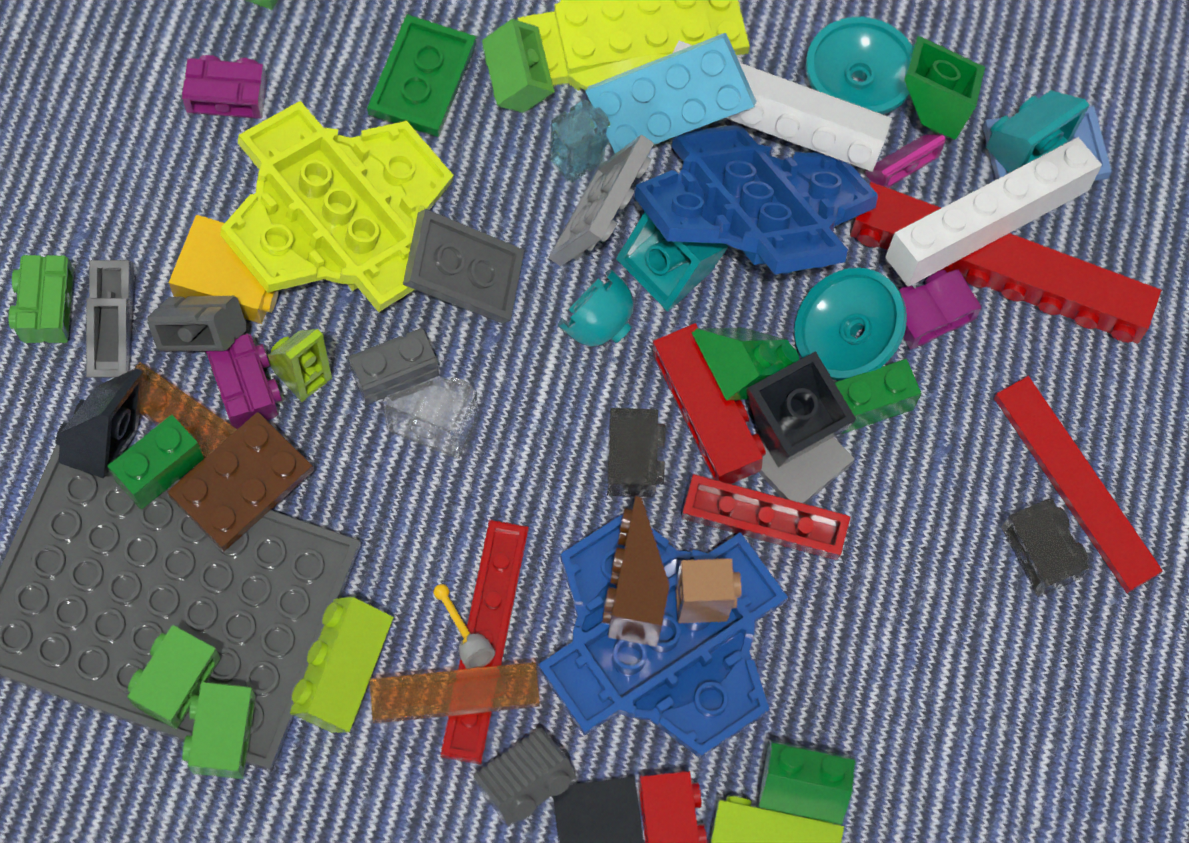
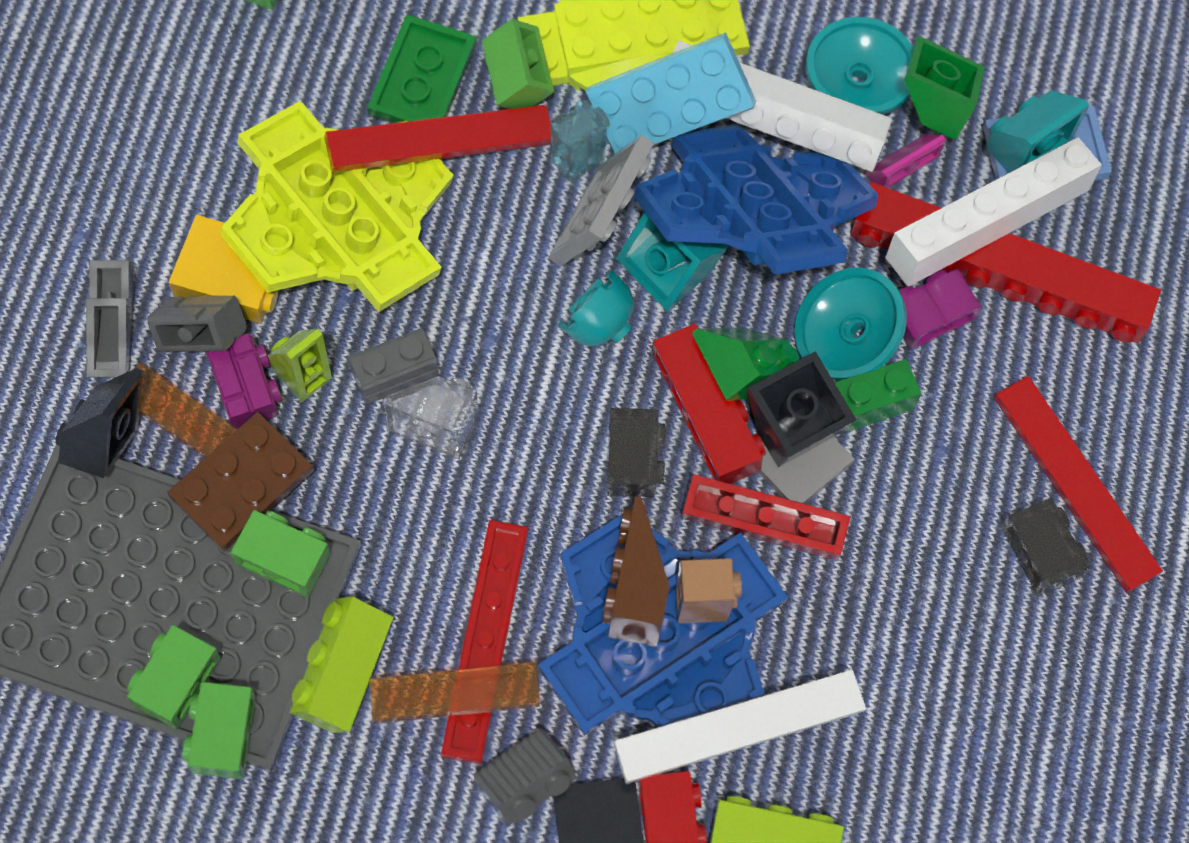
bright green brick [9,255,74,343] -> none
green brick [108,414,204,510] -> none
magenta brick [182,55,267,119] -> none
dark grey plate [403,209,524,324] -> none
light grey hinge [433,584,495,670] -> none
green slope [759,739,855,825] -> none
none -> bright green brick [231,510,330,598]
none -> red tile [324,105,555,172]
none -> white tile [613,670,866,784]

